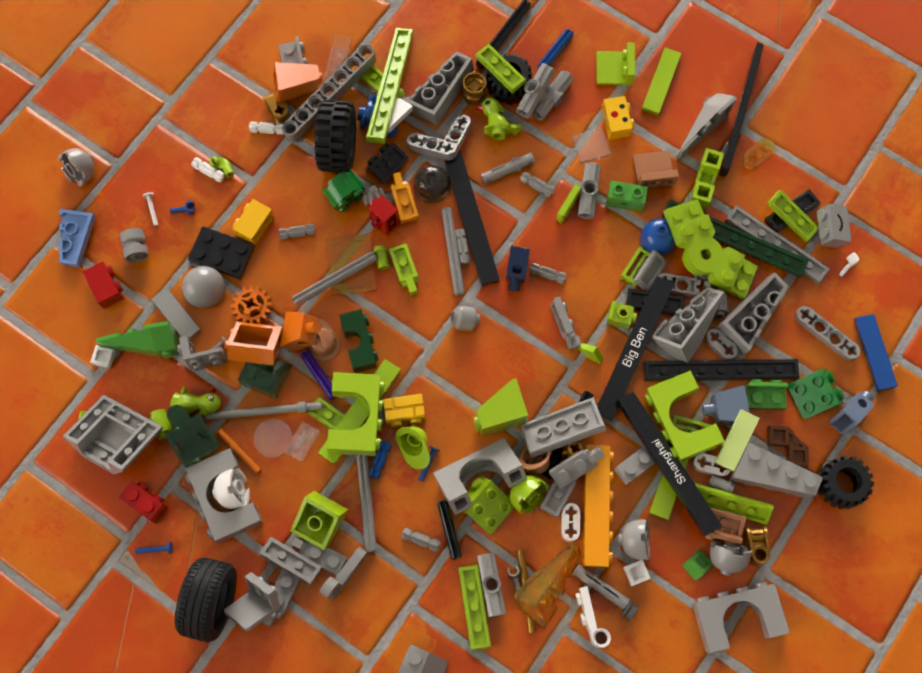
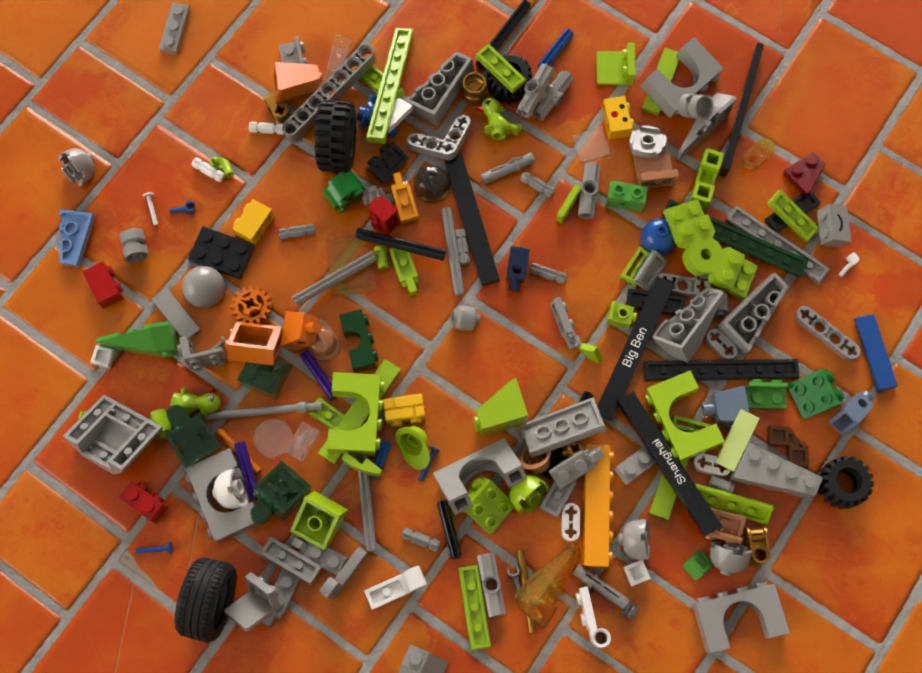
none -> light grey plate [158,2,190,55]
none -> dark purple axle [234,441,260,499]
none -> clear green brick [250,461,311,525]
none -> lime slope [341,452,384,477]
none -> black axle [355,228,446,261]
none -> white plate [364,565,427,610]
none -> light grey plate [629,126,667,159]
none -> light grey arch [640,37,723,118]
none -> light grey wheel [678,93,713,120]
none -> dark red wing [783,152,825,197]

